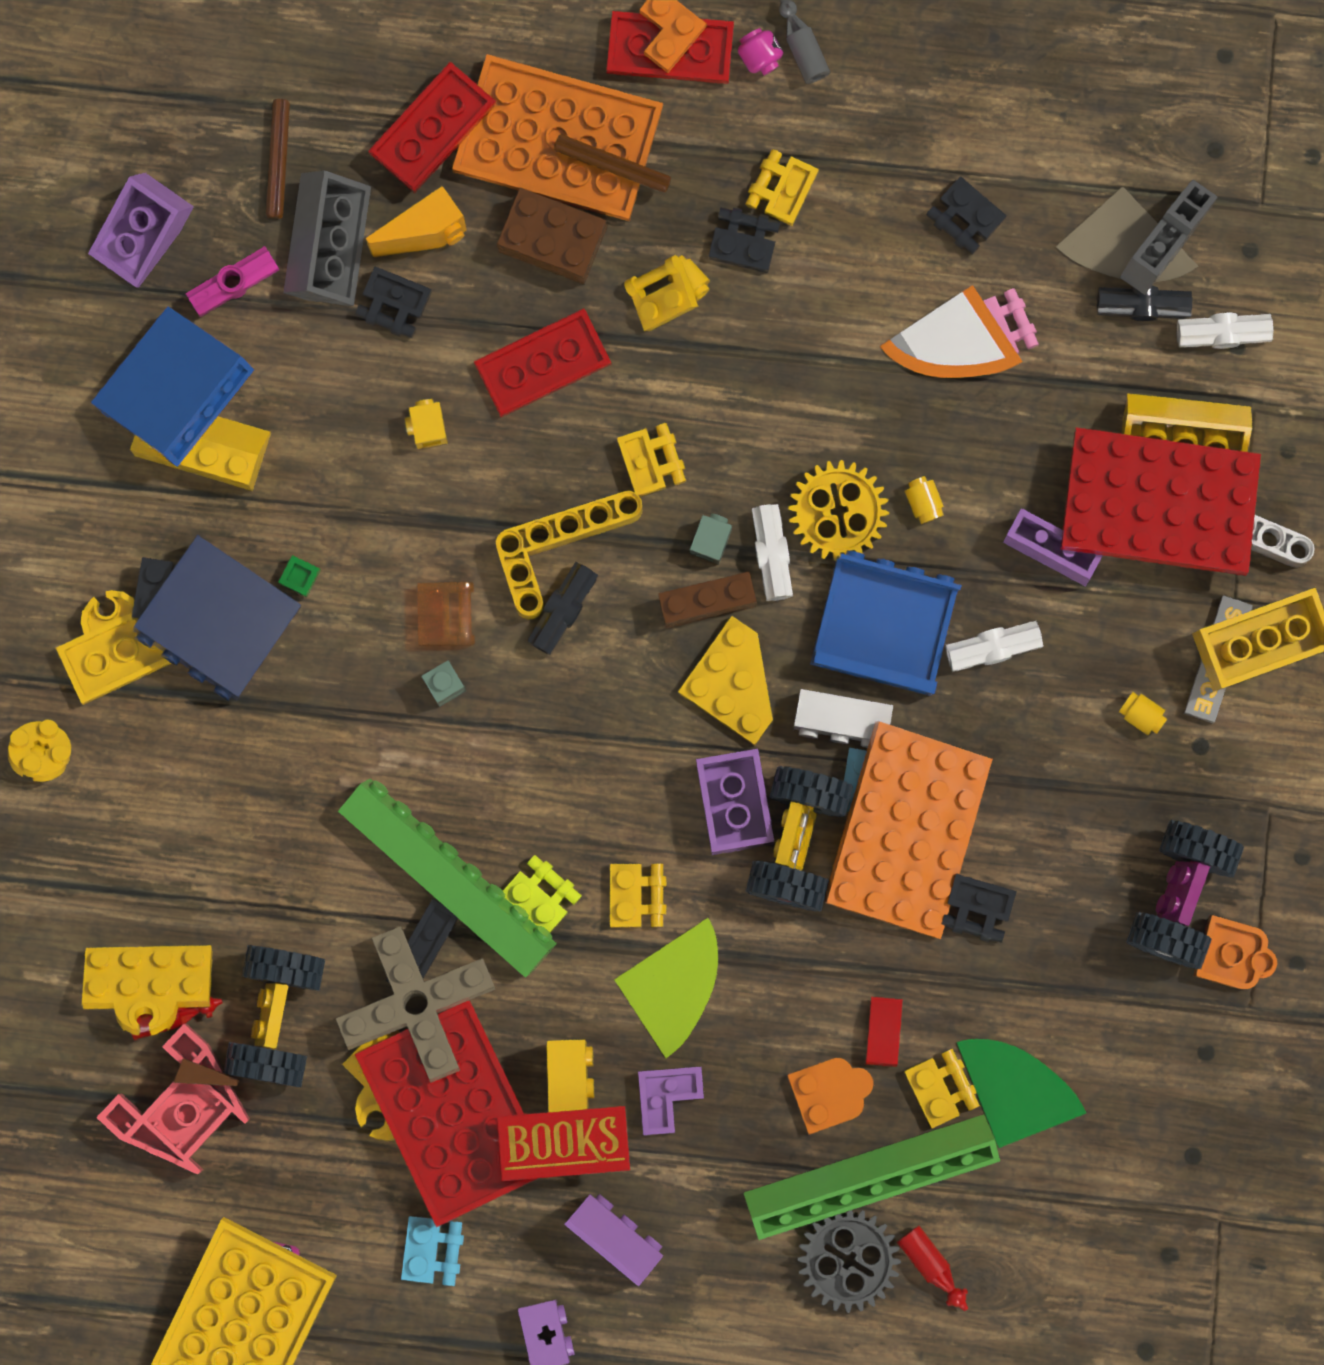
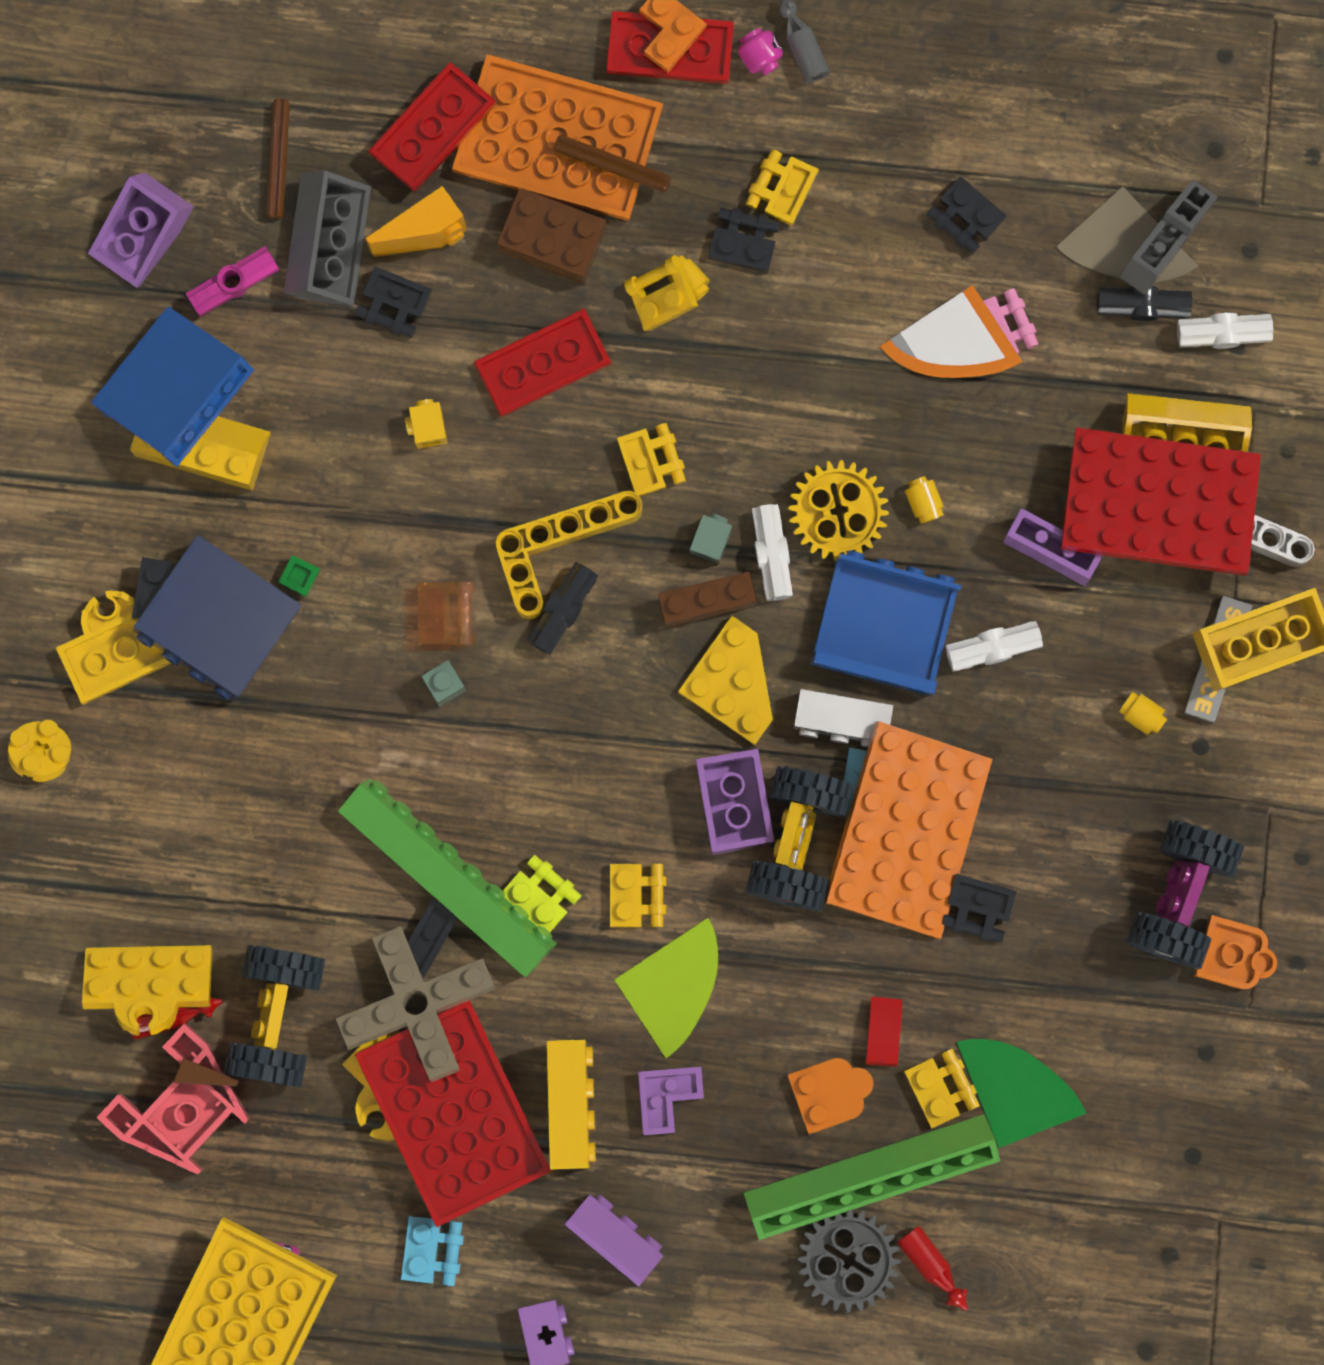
red tile [497,1106,630,1181] -> none

